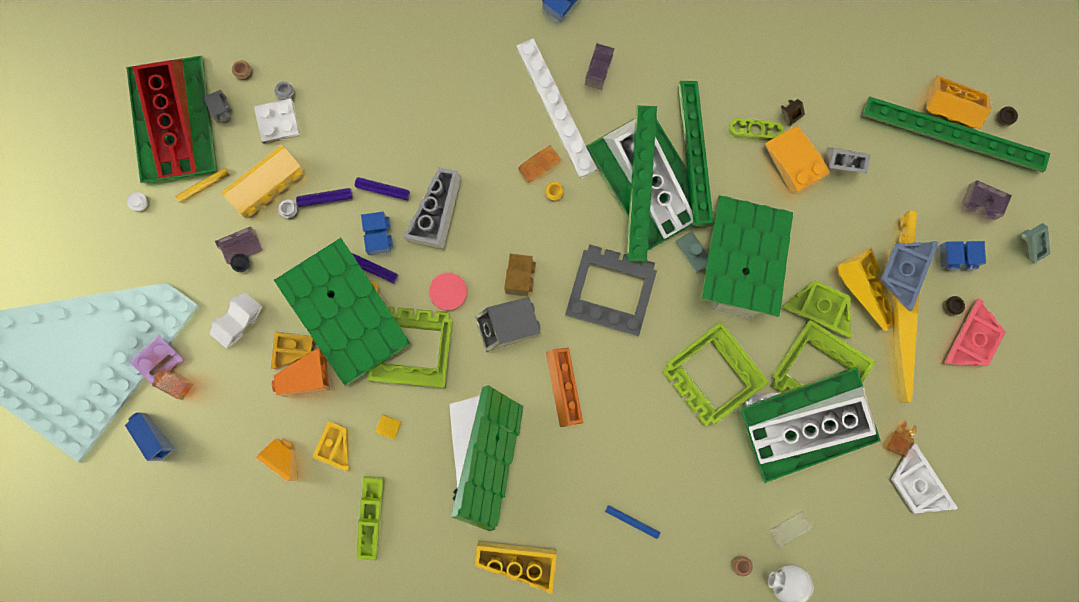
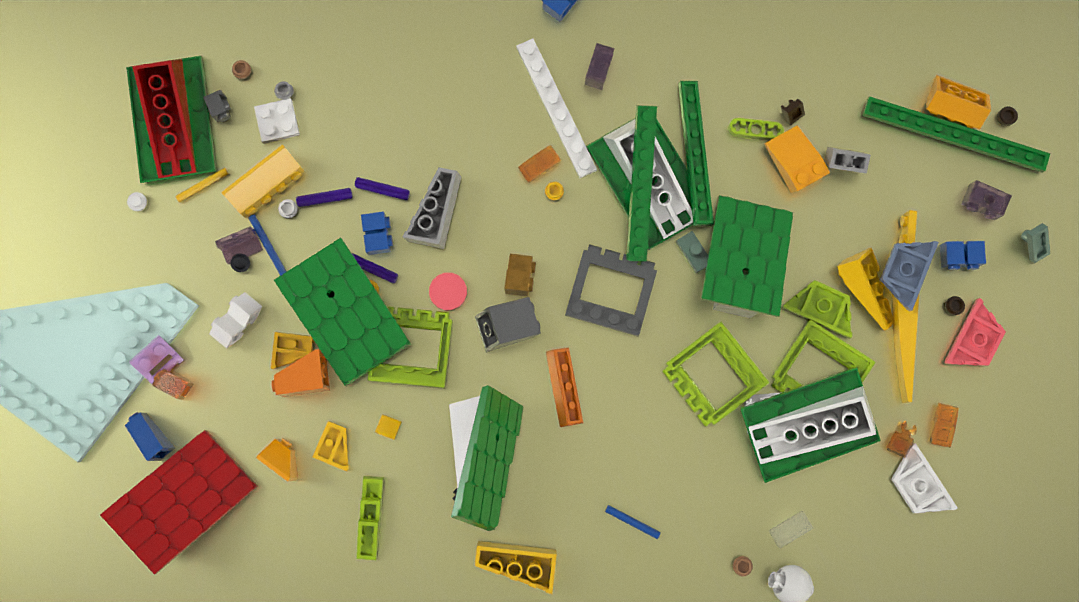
none -> red piece [100,430,258,575]
none -> blue bar [248,214,287,276]
none -> clear orange slope [930,403,959,448]

